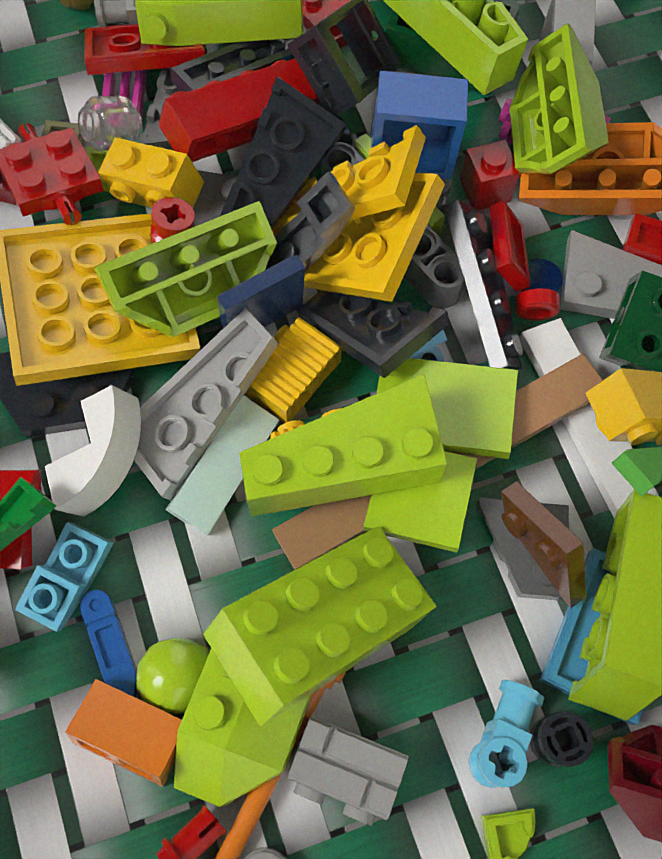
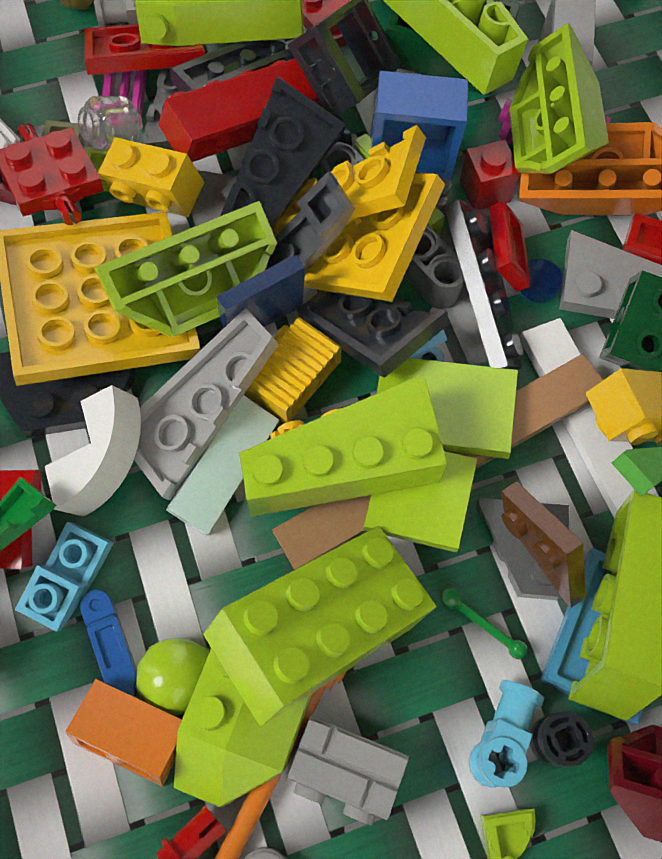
red wheel [150,197,195,243] -> none
red tile [516,289,560,321] -> none
none -> green hinge [441,588,528,660]

